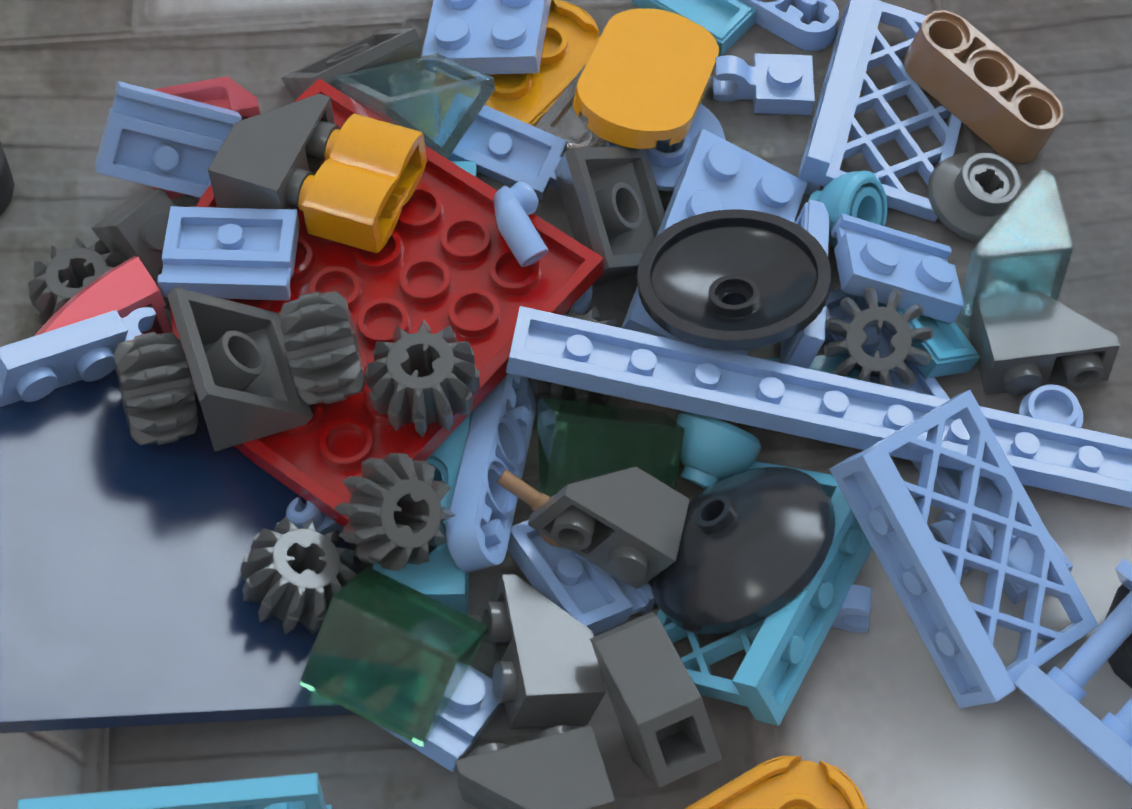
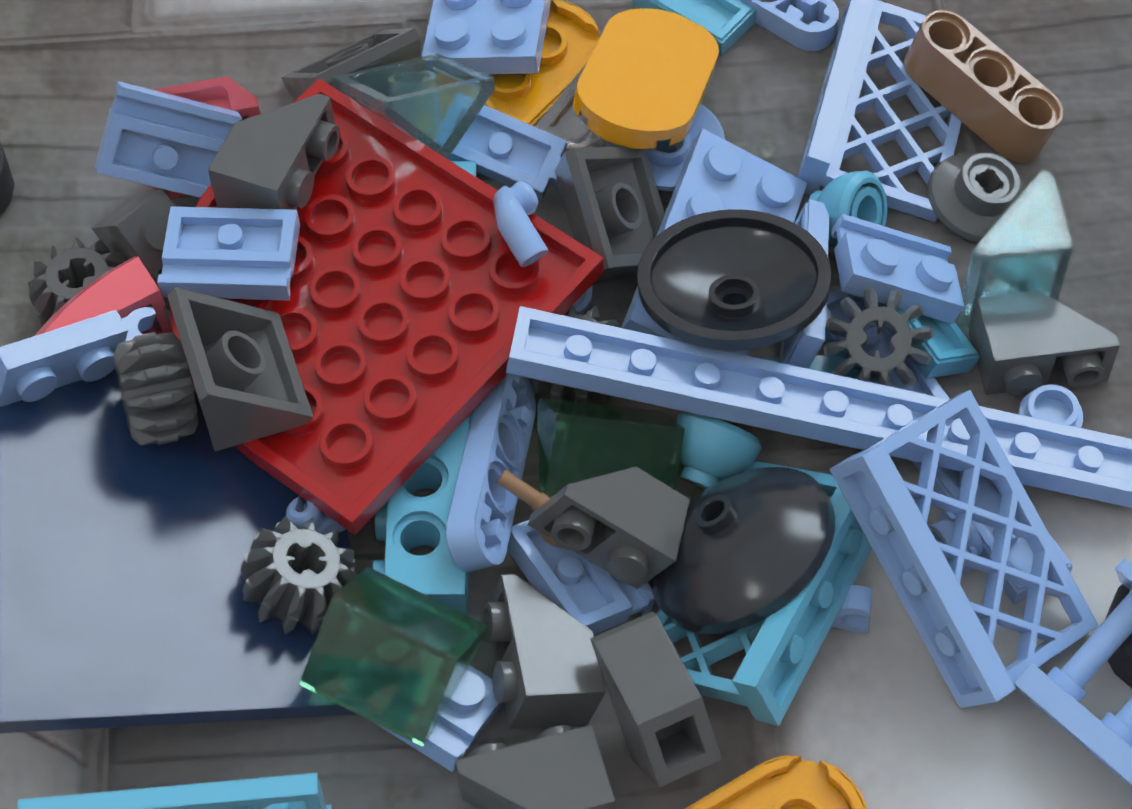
dark grey gear [280,291,366,405] -> none
light orange brick [298,114,427,253] -> none
dark grey gear [333,453,456,571] -> none
dark grey gear [365,319,480,438] -> none
light blue plate [712,54,815,115] -> none

